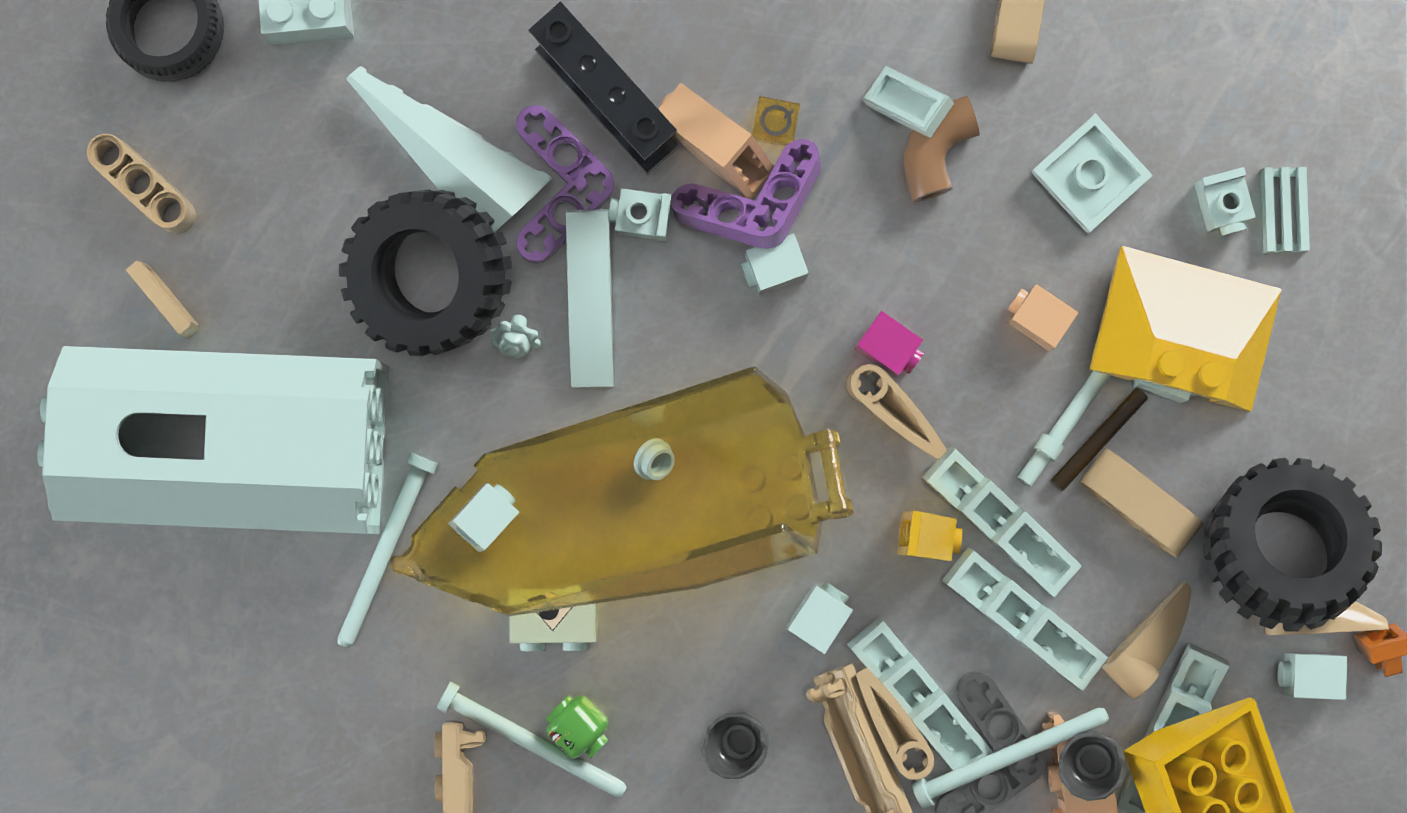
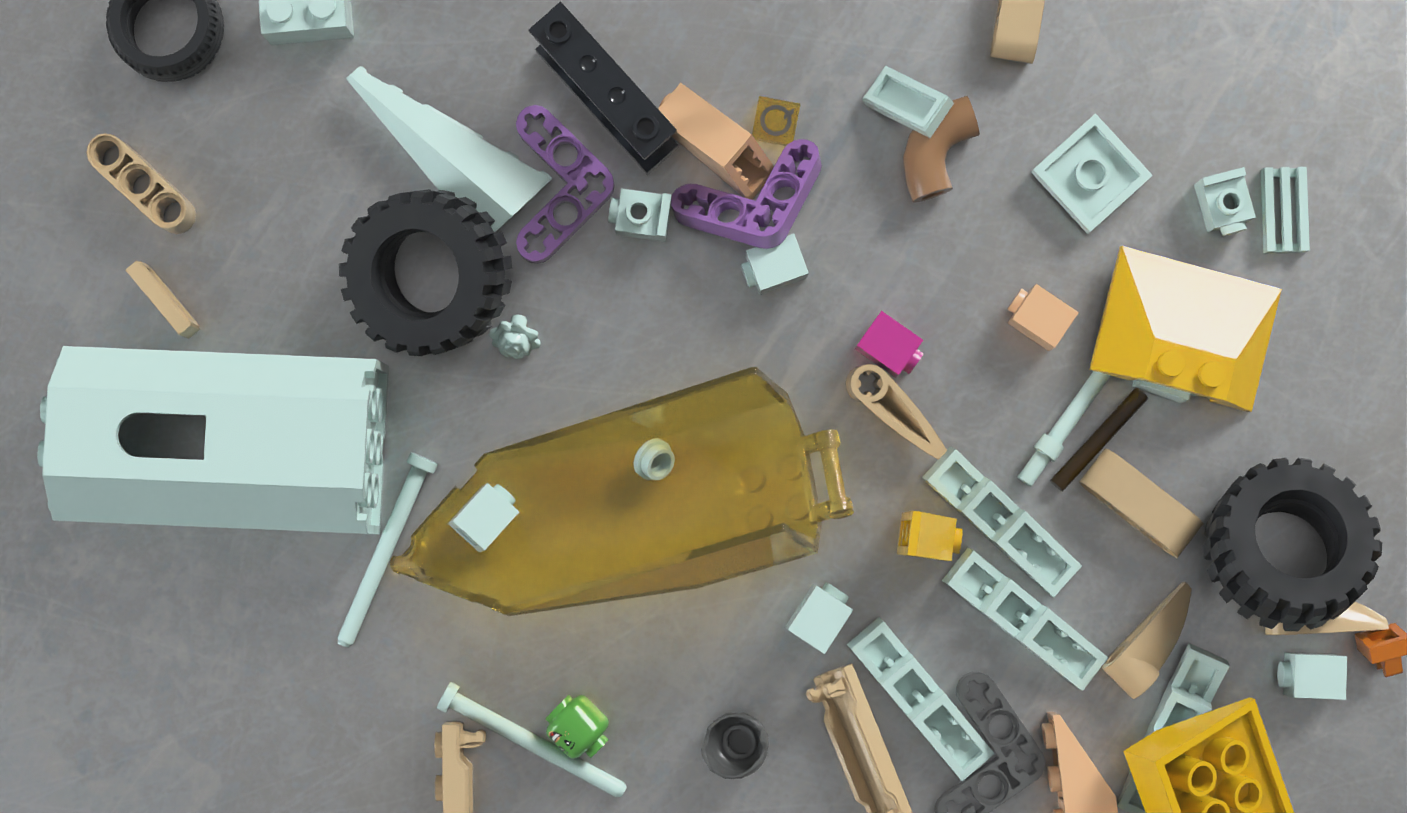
light aqua brick [509,589,598,651] -> none
light aqua slope [566,209,614,388] -> none
tan piece [856,667,934,780] -> none
light aqua bar [912,708,1109,809] -> none
dark grey hair [1058,731,1126,801] -> none

